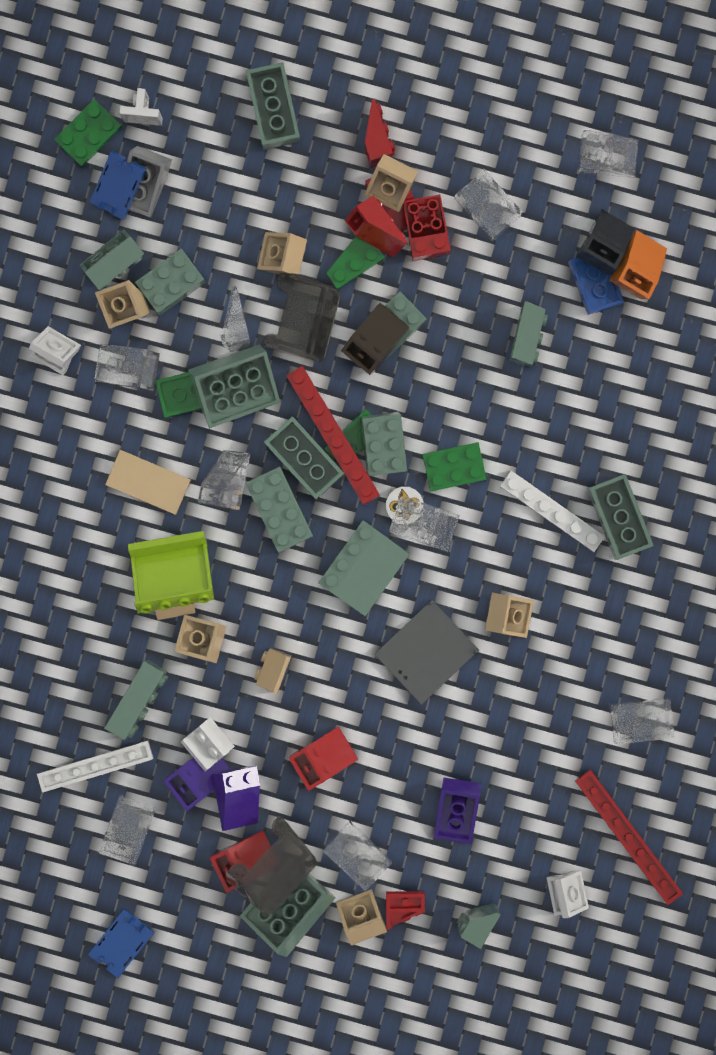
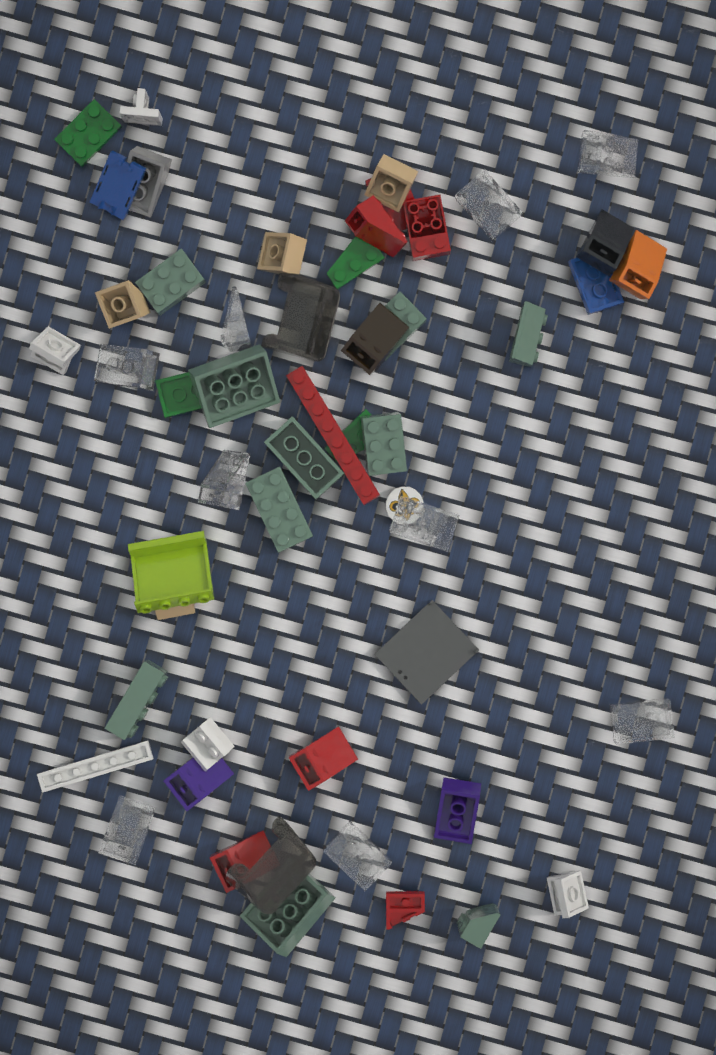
sand green brick [79,229,144,290] -> none
blue piece [88,908,154,978] -> none
tan tile [105,450,191,515] -> none
tan slope [174,615,227,663] -> none
dark purple slope [212,766,260,831] -> none
sand green brick [246,62,300,150] -> none
tan slope [254,648,291,694] -> none
sand green slope [318,521,409,616] -> none
tan slope [336,889,387,945] -> none
red slope [365,98,395,168] -> none
green plate [422,442,487,492] -> none
tan slope [485,593,534,638] -> none
white plate [500,471,605,552] -> none
red plate [575,769,683,905] -> none
sand green brick [587,474,654,560] -> none

